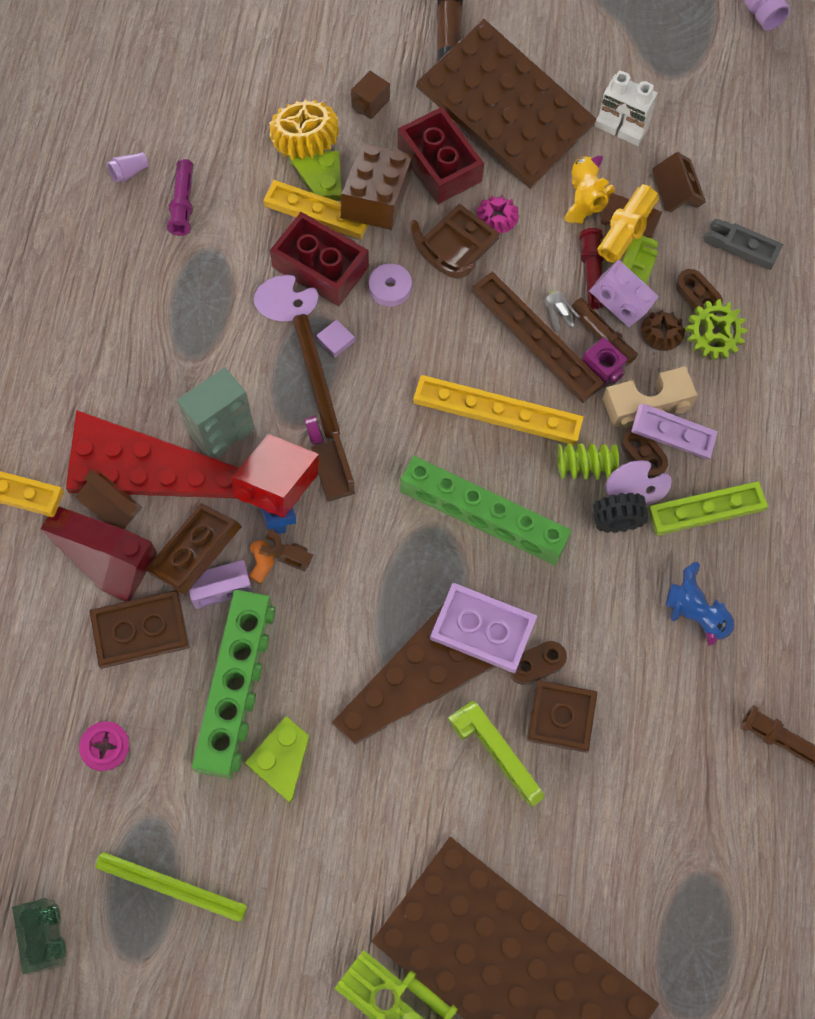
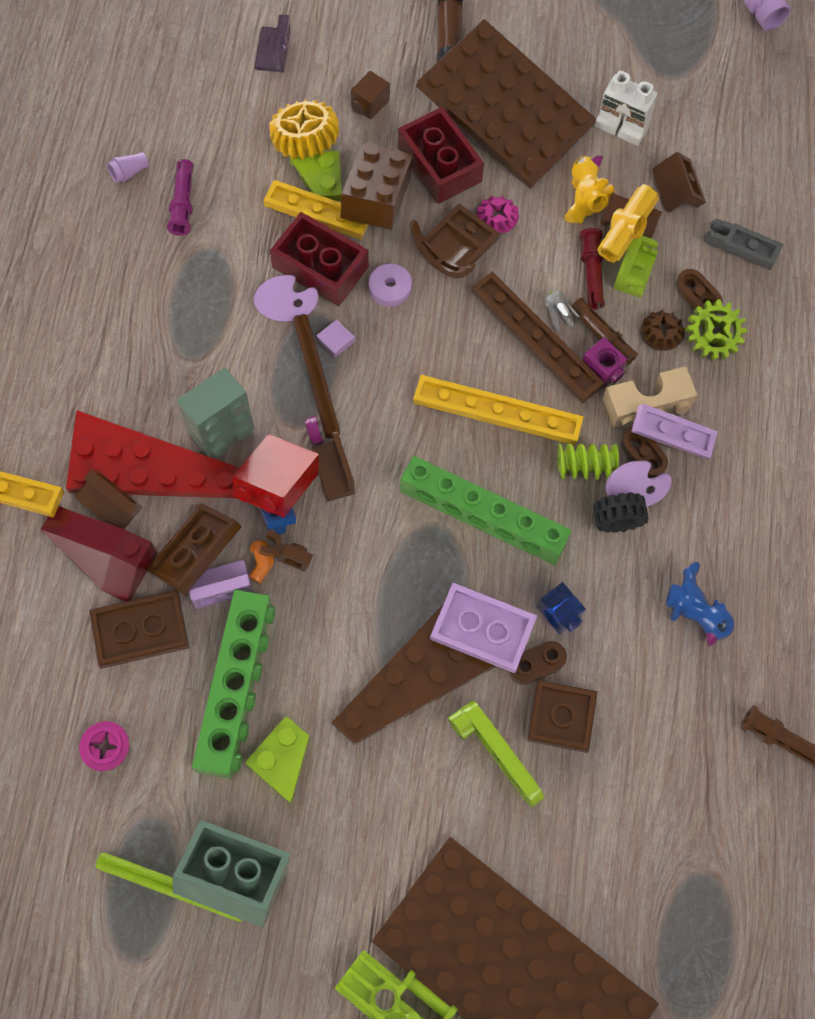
clear green brick [12,898,67,975] -> none
lavender brick [589,259,659,327] -> none
lime plate [648,481,768,536] -> none
none -> sand green brick [173,820,290,928]
none -> clear purple panel [254,14,291,73]
none -> clear blue brick [537,582,586,634]

